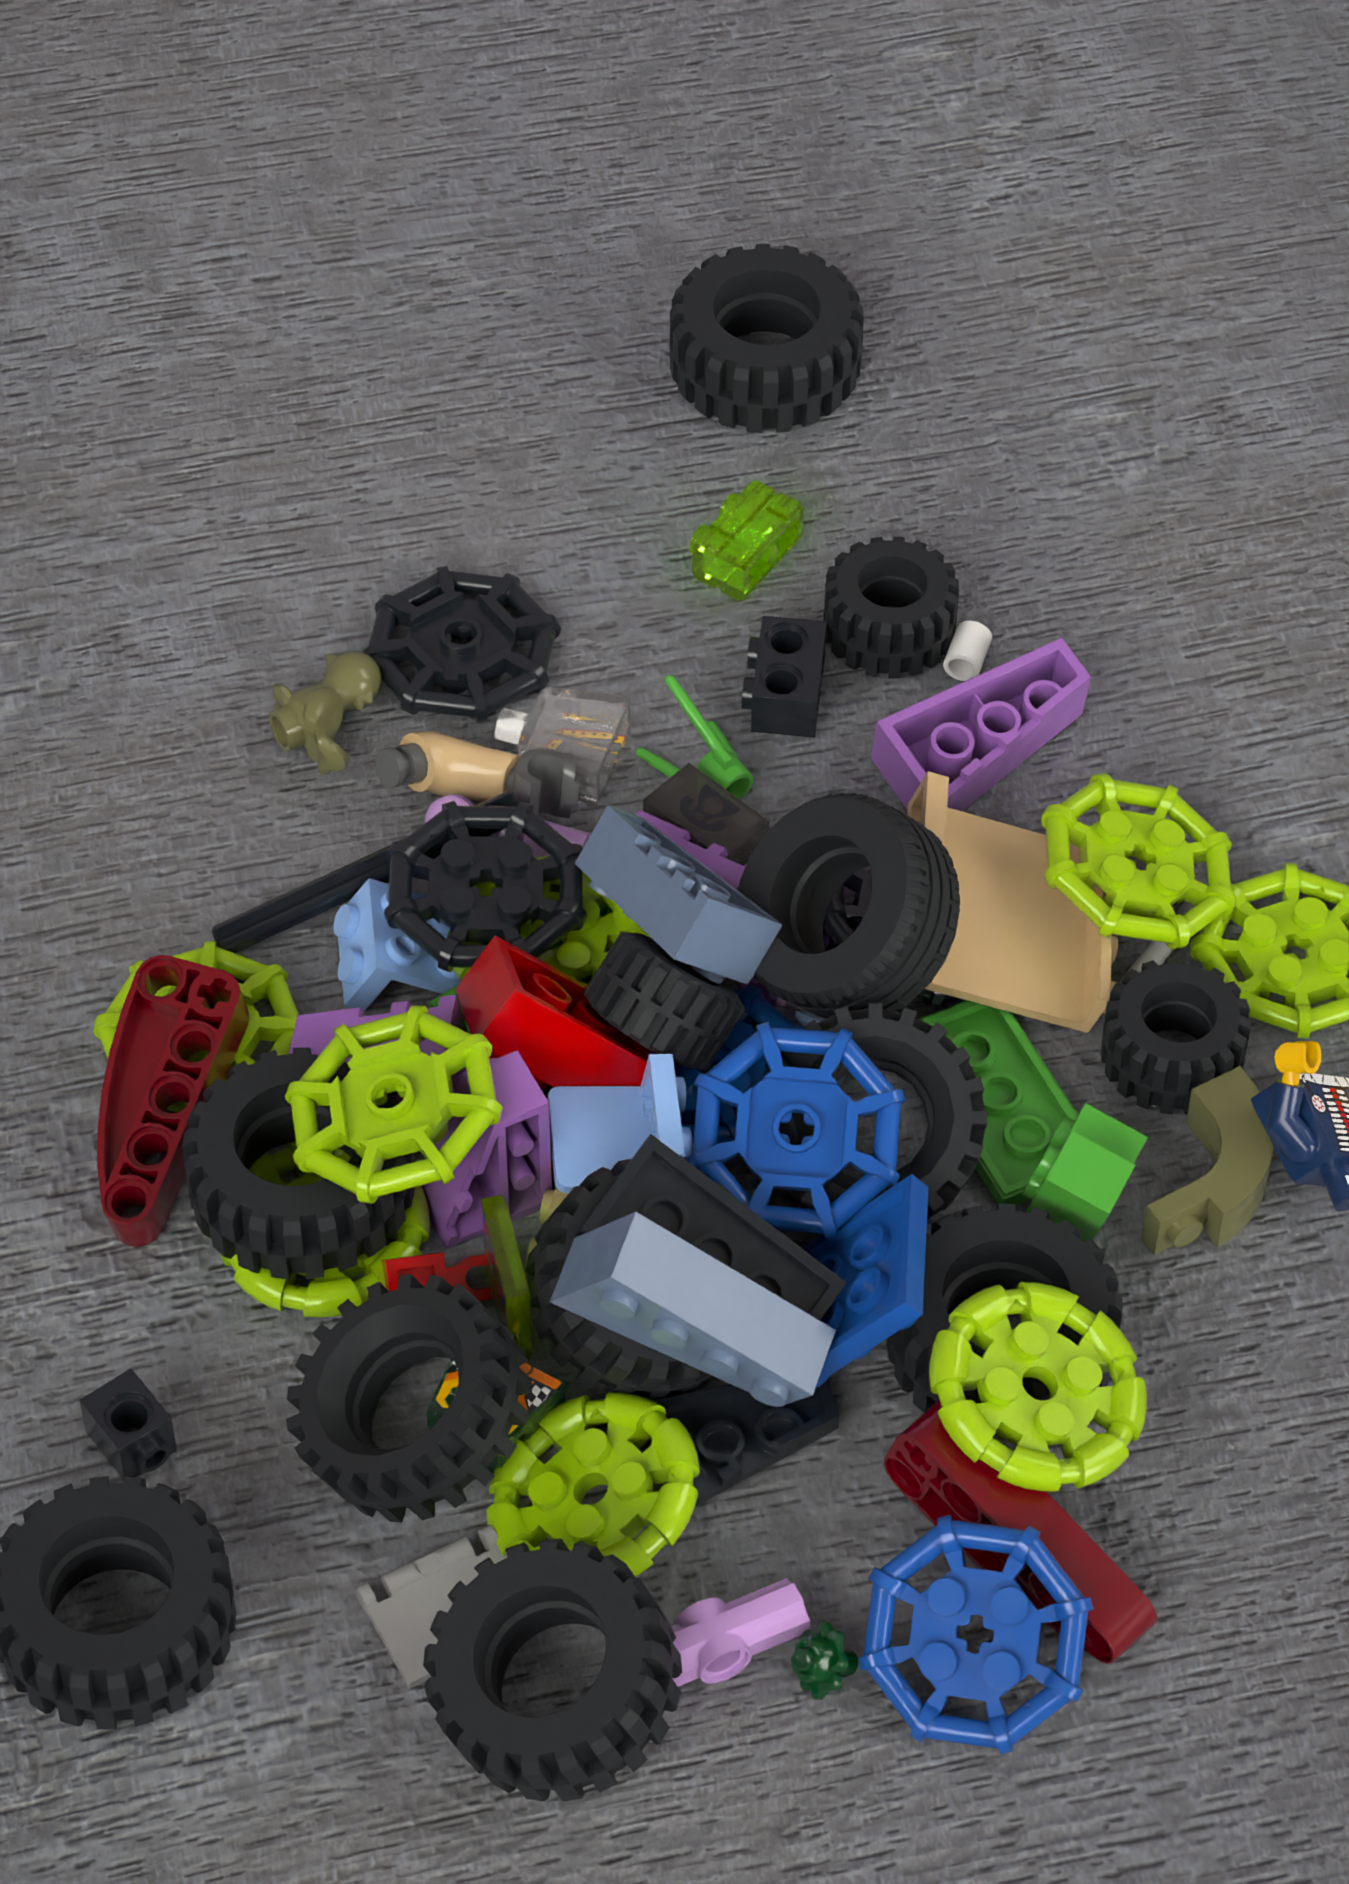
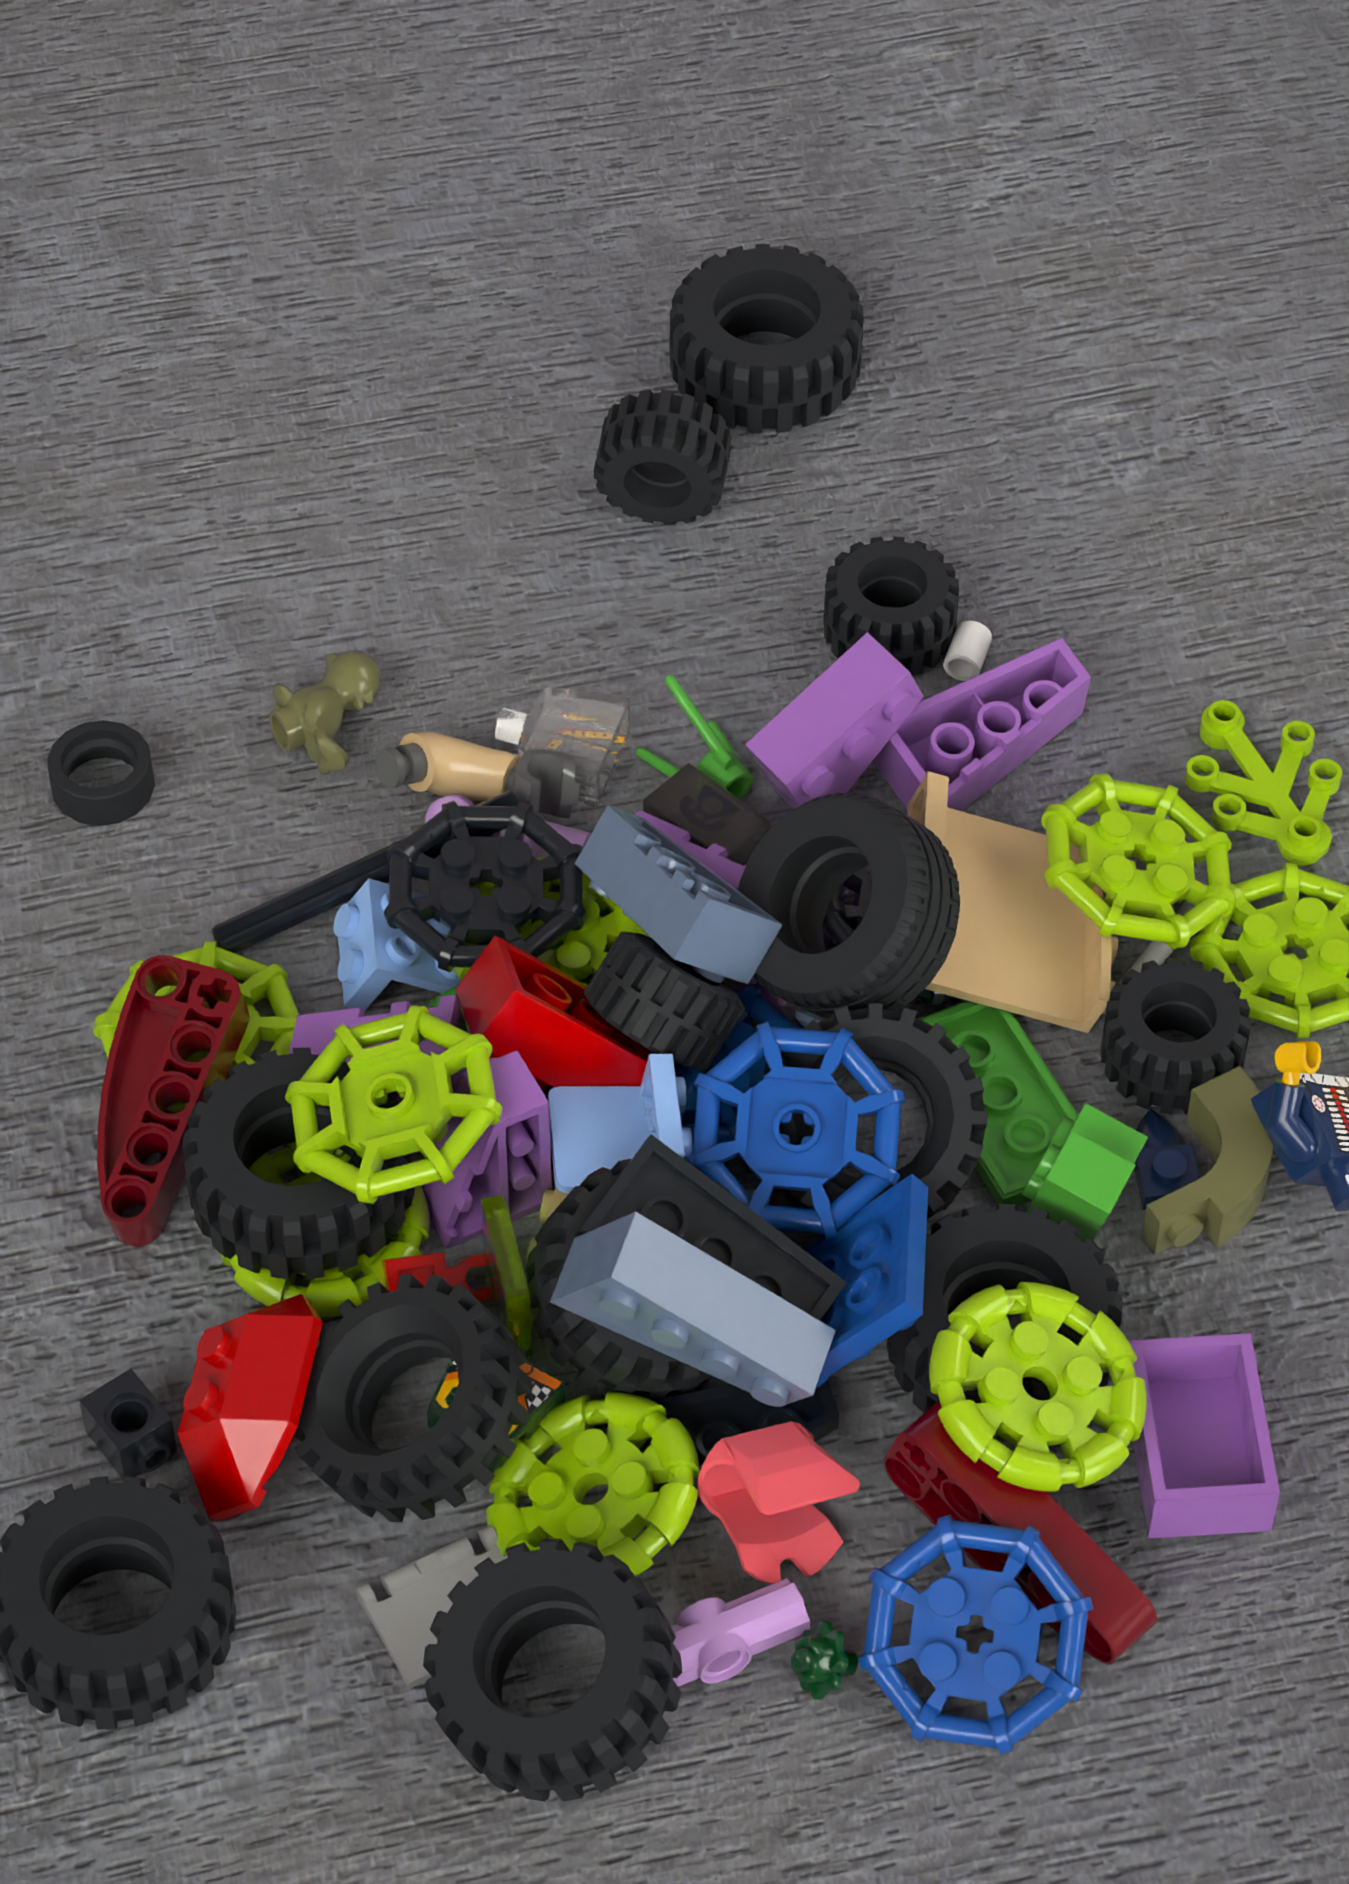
black plate [363,566,561,723] -> none
clear neon green brick [689,479,803,602] -> none
black brick [741,616,827,738] -> none
none -> black tyre [47,720,155,826]
none -> red wedge [177,1294,323,1522]
none -> black tyre [593,389,732,525]
none -> coral piece [697,1421,860,1585]
none -> medium lavender wedge [745,632,924,809]
none -> medium lavender piece [1129,1333,1280,1539]
none -> dark blue plate [1134,1109,1200,1210]
none -> lime plant [1185,700,1342,866]

